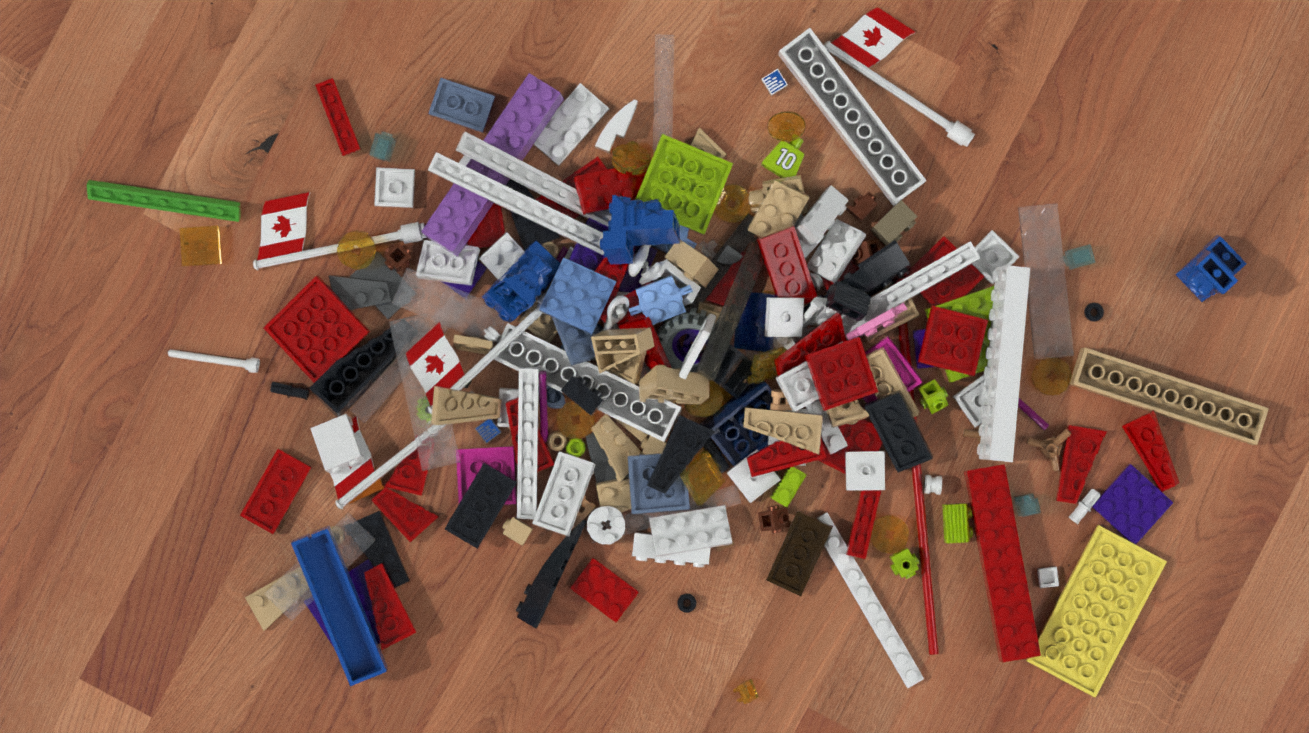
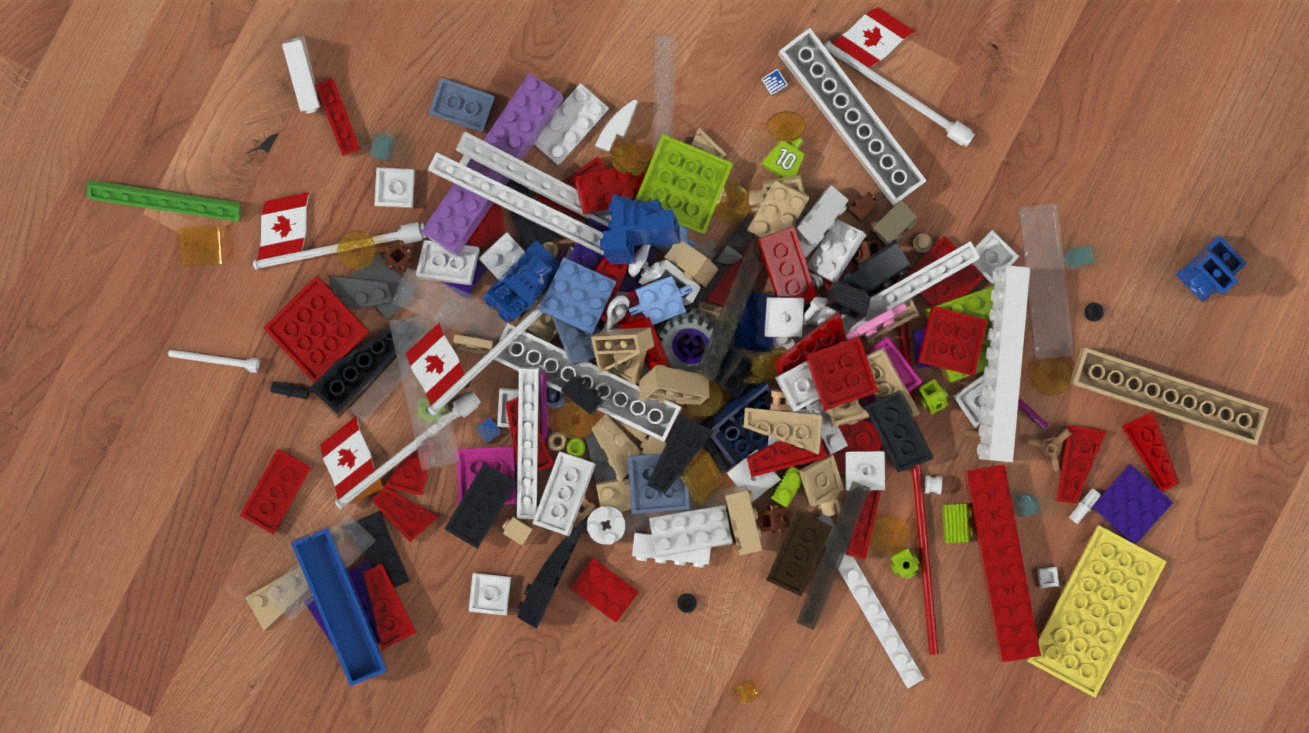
white panel [310,414,365,474] -> none
tan wing [431,386,502,426] -> none
white plate [483,326,501,343] -> none
white tile [679,313,716,379] -> none
none -> white slope [282,36,321,113]
none -> white plate [469,573,511,616]
none -> tan wedge [724,485,762,556]
none -> clear smoke plate [796,480,871,630]
none -> tan plate [799,454,844,516]
none -> tan plate [913,234,932,253]

